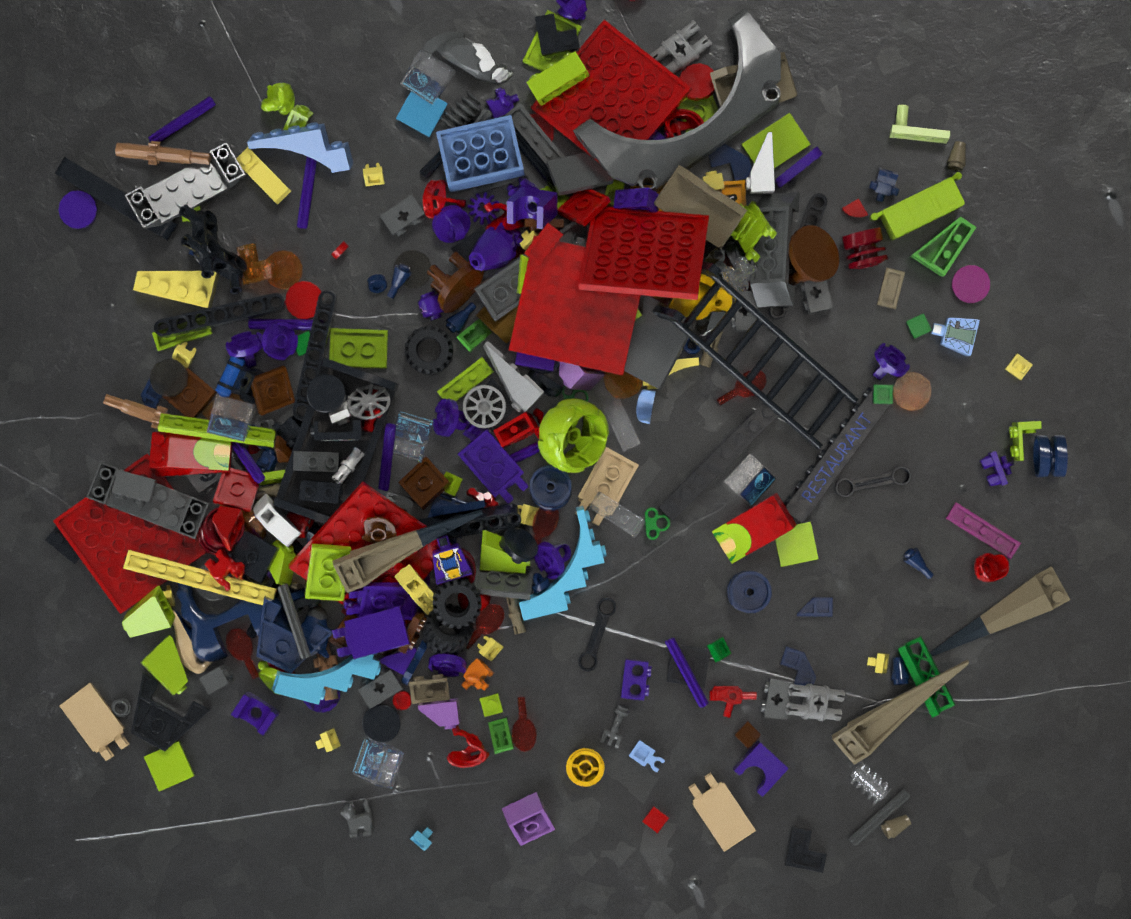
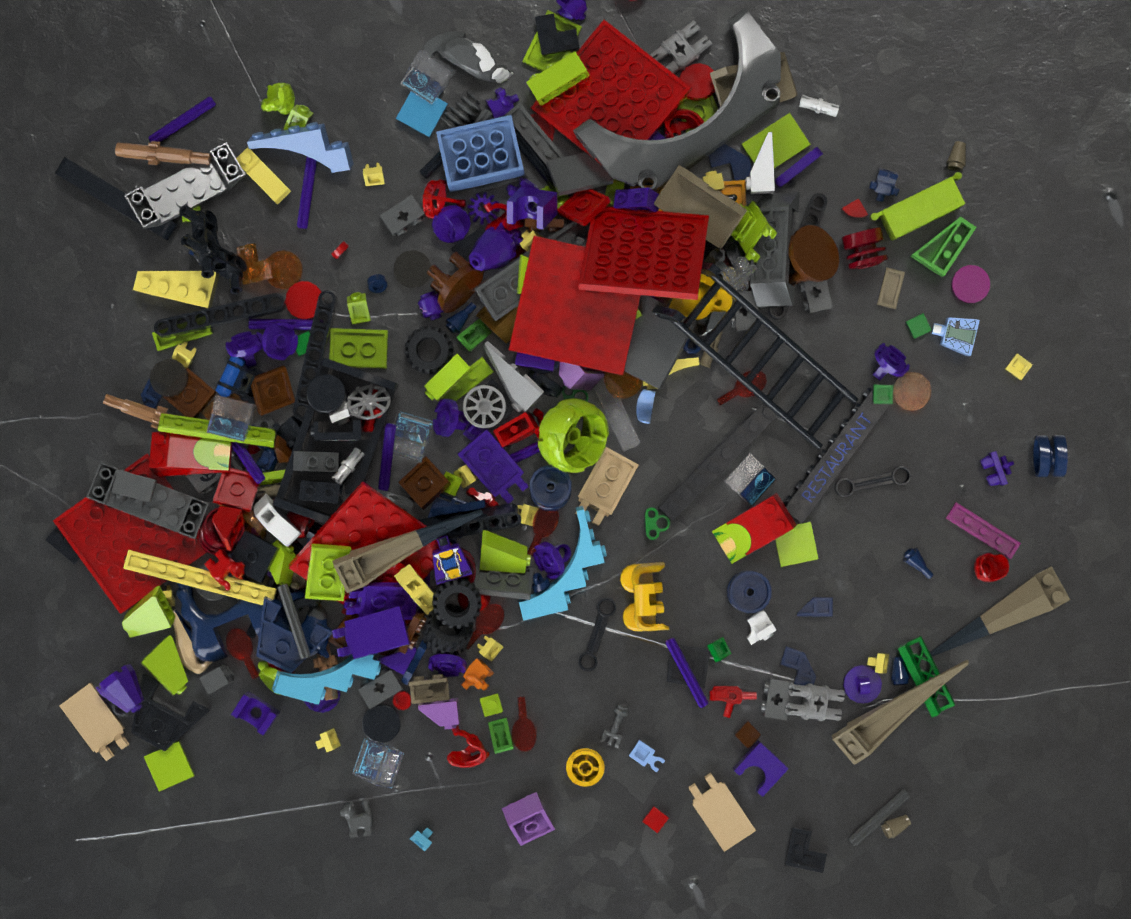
dark purple tile [58,190,97,229] -> none
reddish brown animal [362,516,396,544] -> none
dark blue cone [387,263,412,299] -> none
black tile [499,527,538,564] -> none
dark tan pin [506,597,526,635] -> none
red tile [524,223,564,266] -> none
clear tile [589,492,645,537] -> none
dark purple brick [621,658,652,701] -> none
clear piece [849,762,891,804] -> none
yellowish green piece [889,105,950,144] -> none
lime bracket [1009,421,1042,461] -> none
none -> dark purple cone [96,664,144,713]
none -> lime bracket [347,292,371,324]
none -> lime slope [424,354,472,401]
none -> light yellow tile [453,465,478,489]
none -> yellow piece [620,562,670,631]
none -> white brick [746,610,776,645]
none -> white pin [799,95,839,117]
none -> dark purple tile [843,665,882,704]

